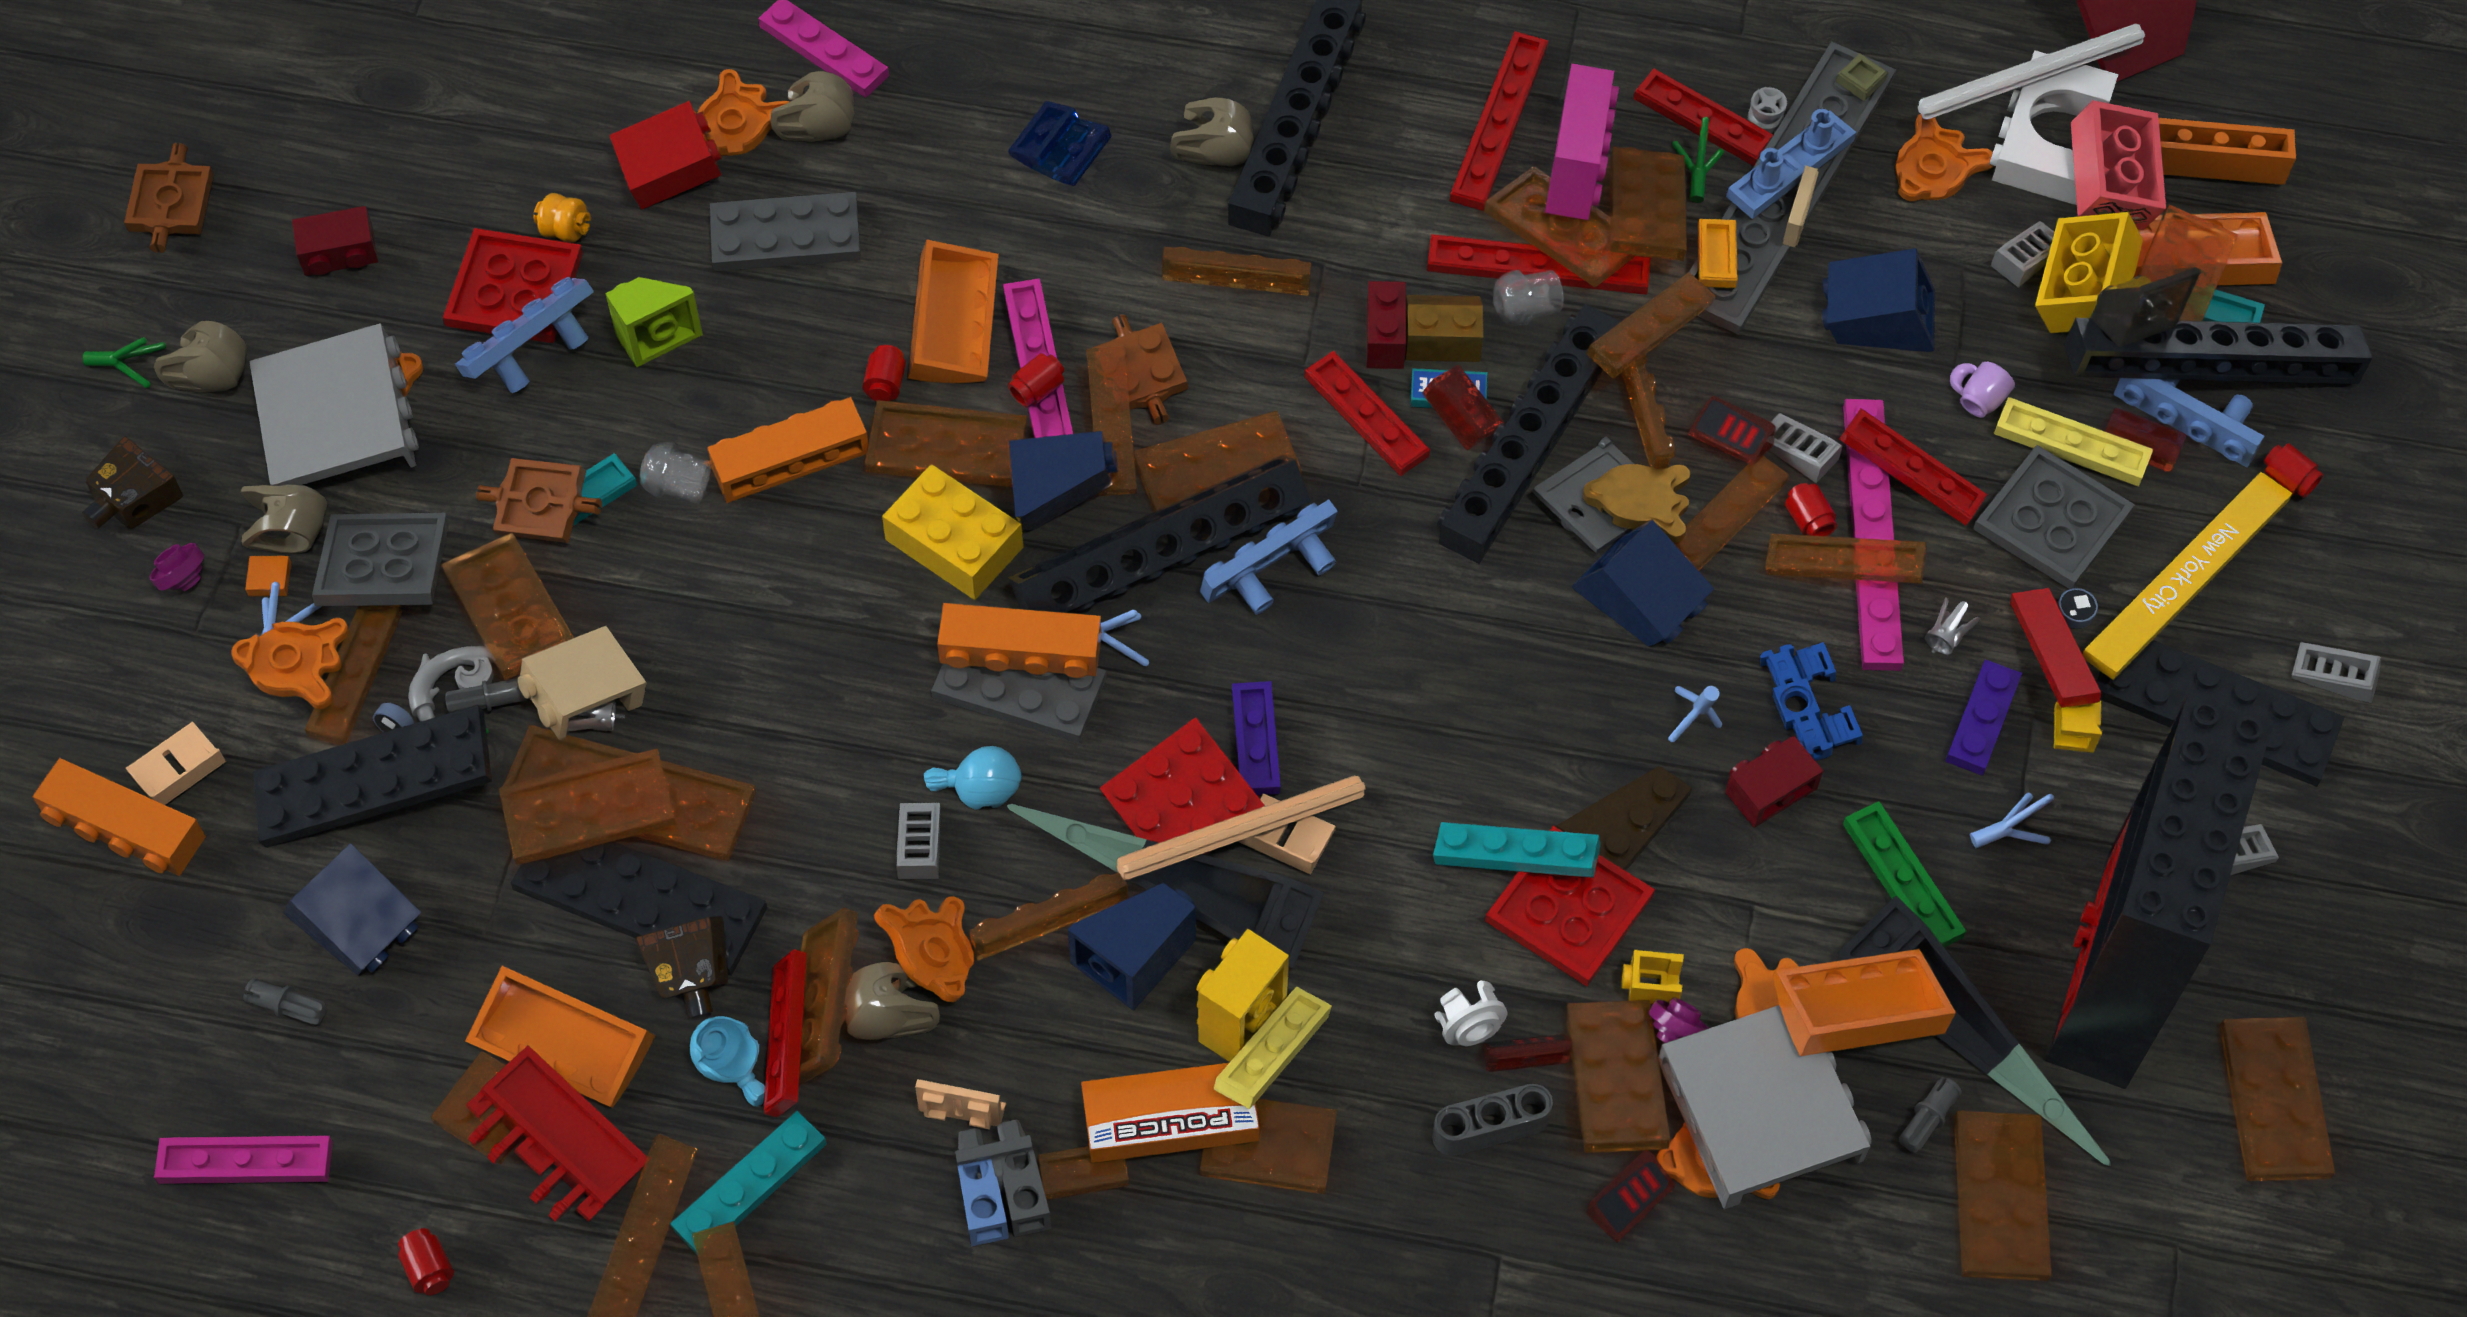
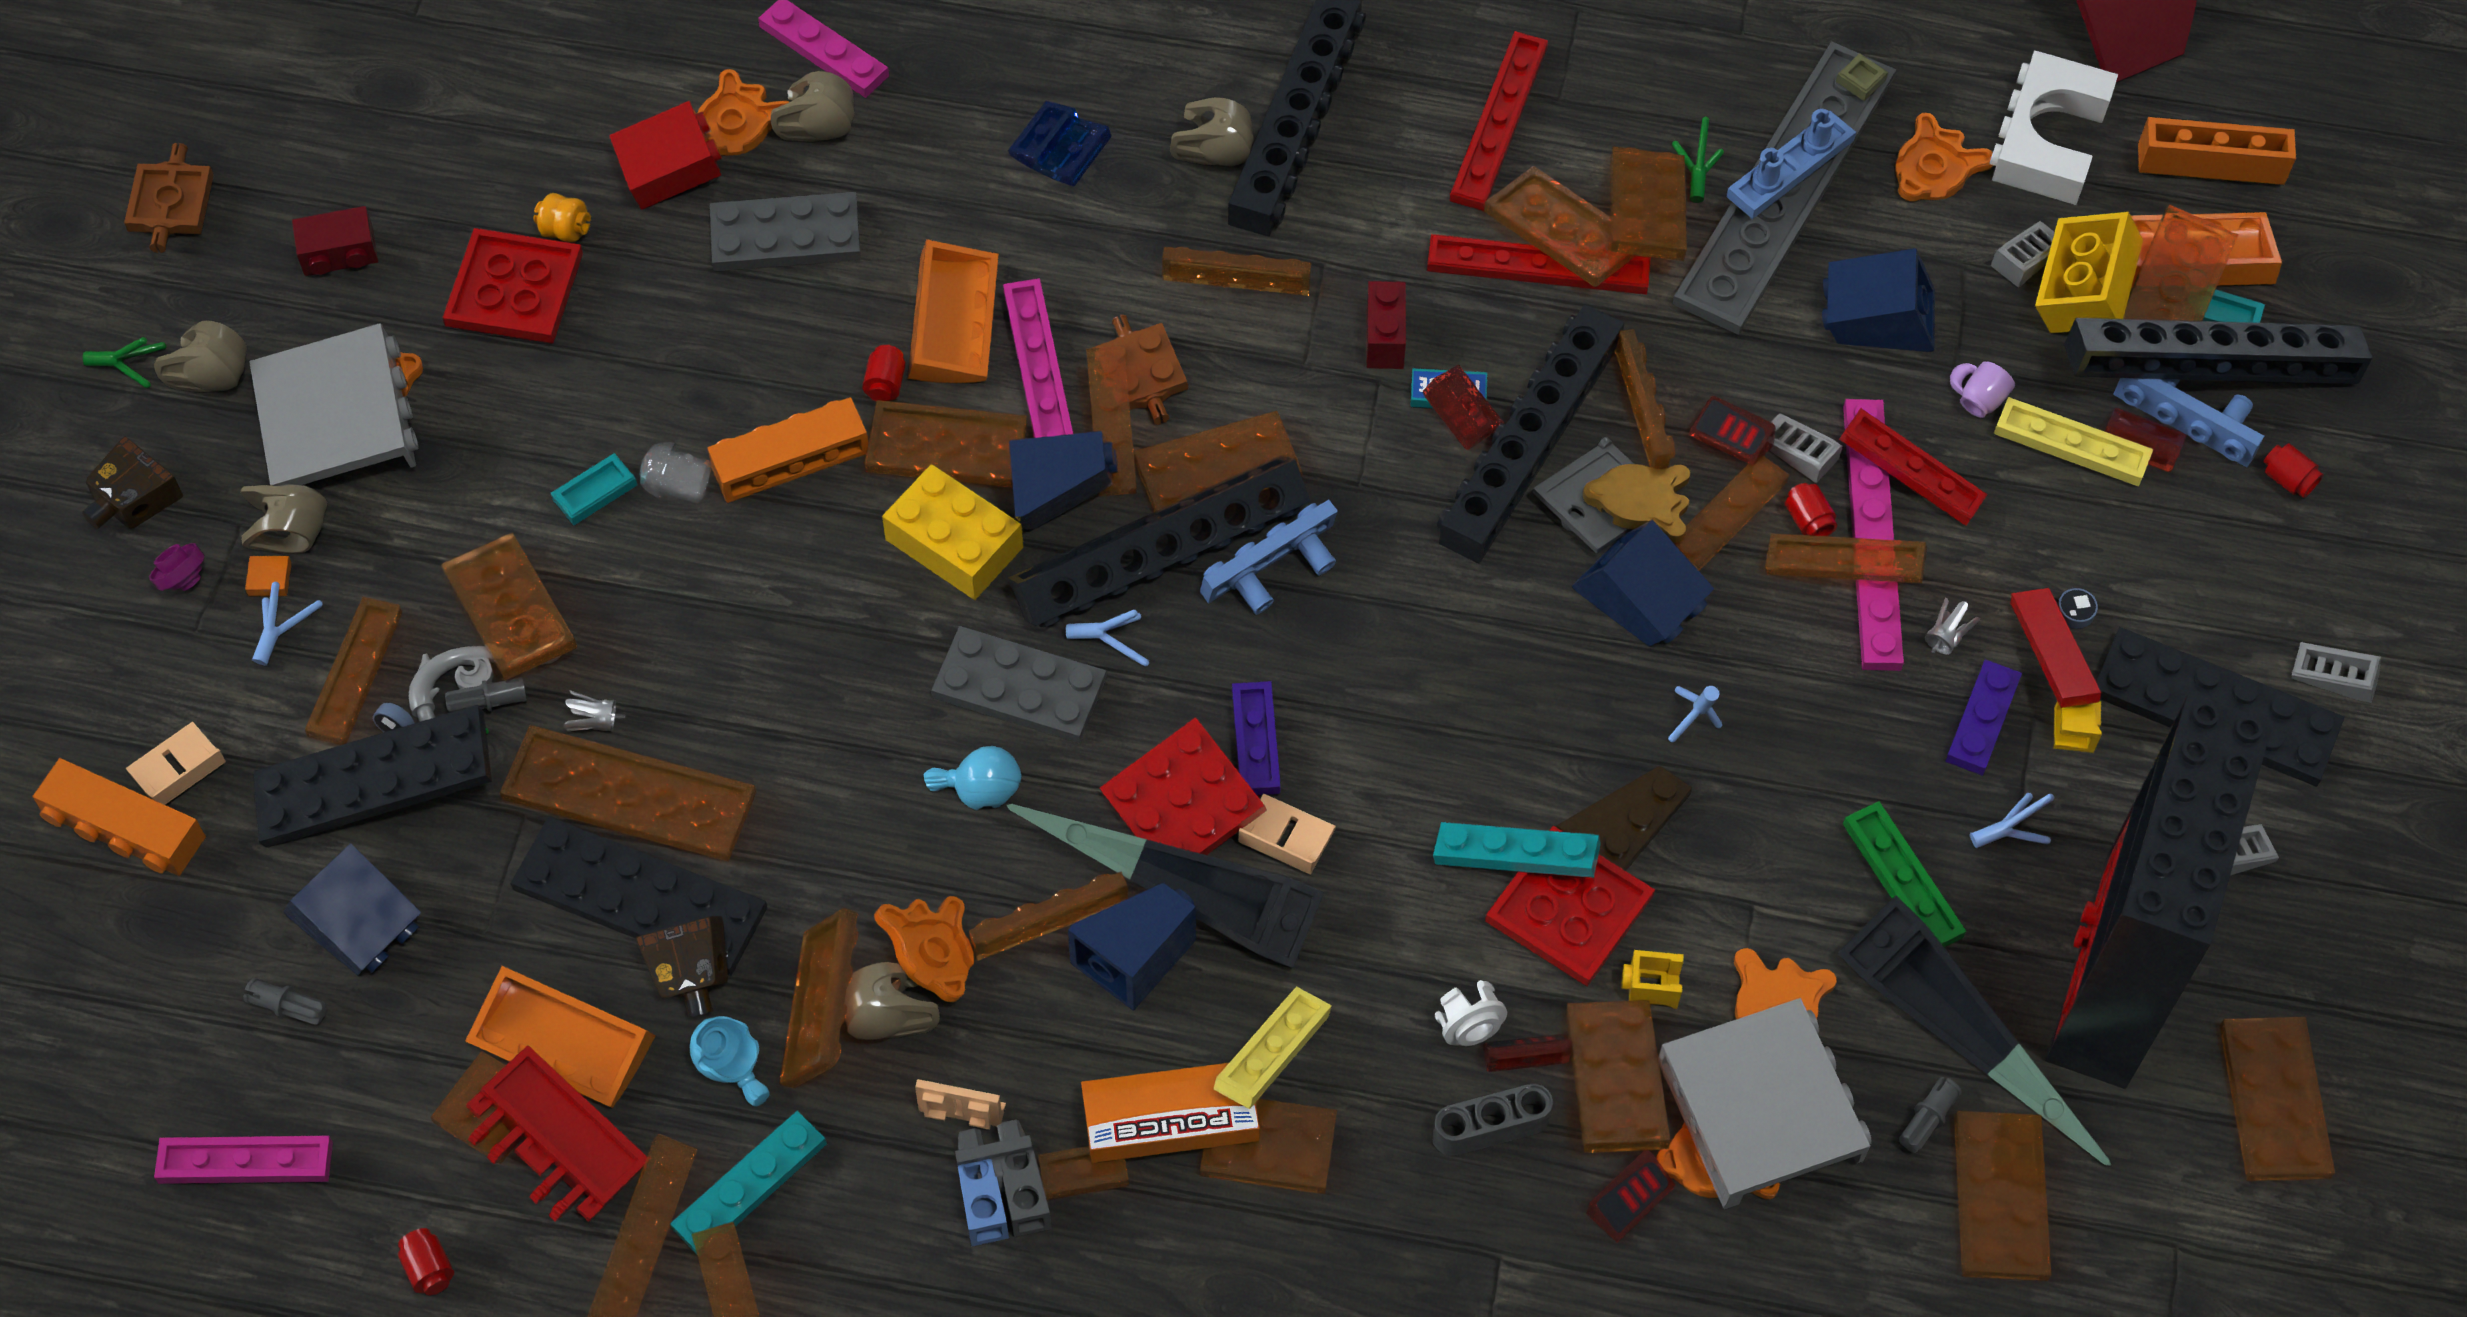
orange tile [231,618,349,709] -> none
dark grey plate [312,513,449,606] -> none
medium blue plate [455,277,594,393] -> none
dark orange plate [476,458,602,543] -> none
clear orange plate [499,748,676,866] -> none
tan panel [518,626,646,740] -> none
lime slope [605,277,703,367] -> none
red tile [764,949,807,1117] -> none
light grey slope [896,803,941,879] -> none
orange brick [937,603,1102,678] -> none
red brick [1007,353,1065,408] -> none
light nougat axle [1116,775,1366,880] -> none
yellow brick [1196,928,1289,1062] -> none
red tile [1304,351,1430,476] -> none
pearl gold slope [1406,295,1483,362] -> none
clear piece [1493,270,1564,326] -> none
dark pink brick [1545,63,1619,220] -> none
clear orange plate [1586,272,1716,378] -> none
red tile [1634,68,1773,166] -> none
magenta plate [1649,997,1709,1043] -> none
light orange tile [1698,219,1738,288] -> none
dark red brick [1725,736,1823,828] -> none
light grey wheel [1748,87,1787,133] -> none
blue piece [1760,642,1863,761] -> none
orange slope [1773,949,1956,1056] -> none
tan tile [1783,165,1819,247] -> none
white axle [1918,24,2145,120] -> none
dark grey plate [1973,445,2135,589] -> none
coral brick [2071,100,2166,230] -> none
yellow tile [2082,472,2293,680] -> none
clear smoke slope [2091,267,2201,347] -> none

